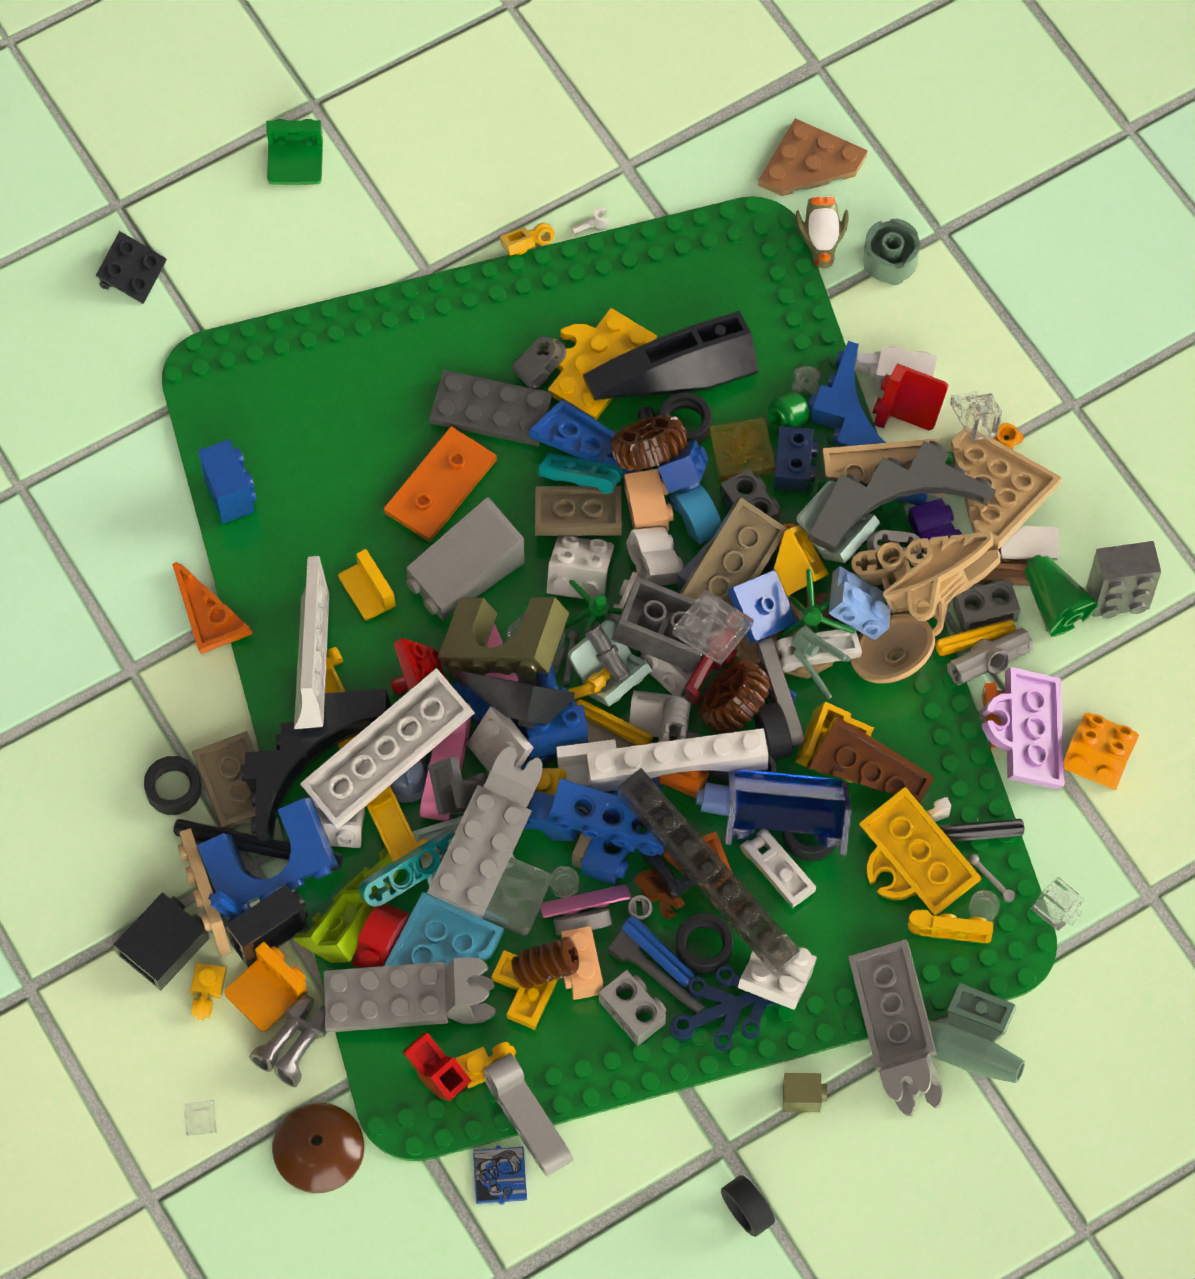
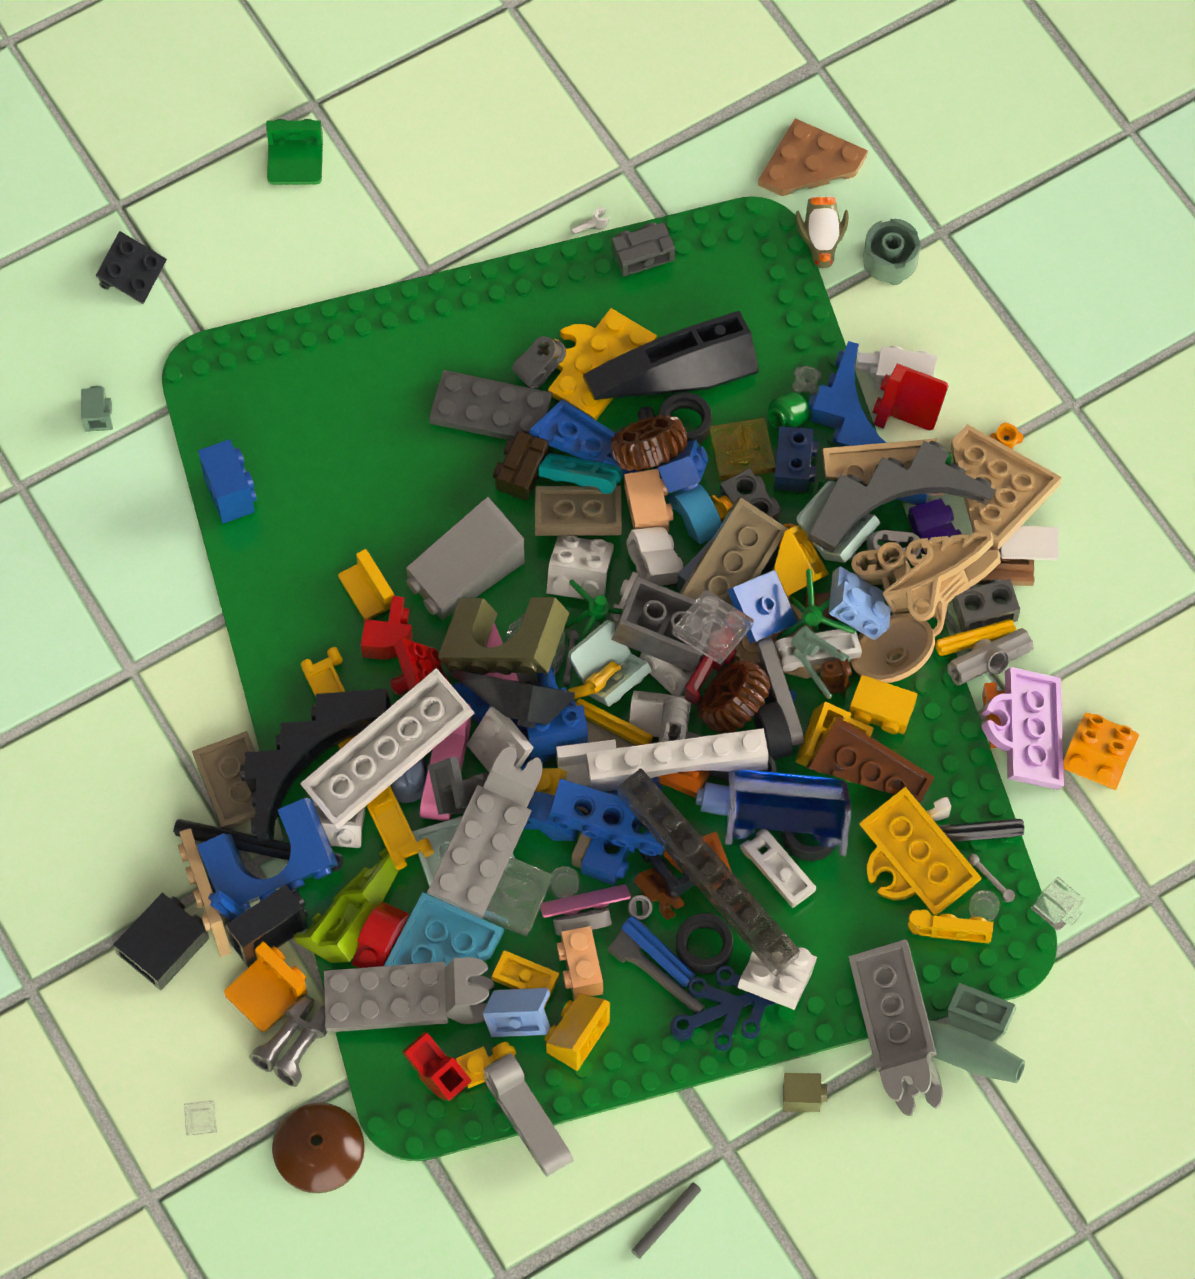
black tyre [144,756,201,815] -> none
orange wing [172,562,253,654] -> none
yellow plate [190,962,227,1020] -> none
white arch [294,556,329,729] -> none
teal beam [359,830,455,906] -> none
orange plate [384,426,497,543] -> none
piece [473,1145,527,1205] -> none
yellow plate [499,223,555,256] -> none
reddish brown piece [511,937,579,989] -> none
dark grey pin [584,623,630,683] -> none
light grey brick [599,970,666,1046] -> none
black tyre [721,1175,775,1237] -> none
clear arch [950,391,1002,441] -> none
green cone [1024,554,1098,637] -> none
flat silver brick [1086,541,1161,618] -> none
none -> sand green brick [81,386,113,432]
none -> red brick [361,596,413,660]
none -> light blue panel [482,988,550,1037]
none -> dark brown brick [493,431,549,501]
none -> yellow slope [544,994,610,1071]
none -> dark grey brick [611,222,675,277]
none -> dark grey bar [631,1182,702,1259]
none -> light orange plate [710,495,733,522]
none -> reddish brown hinge [818,650,852,700]
none -> yellow brick [849,675,917,735]

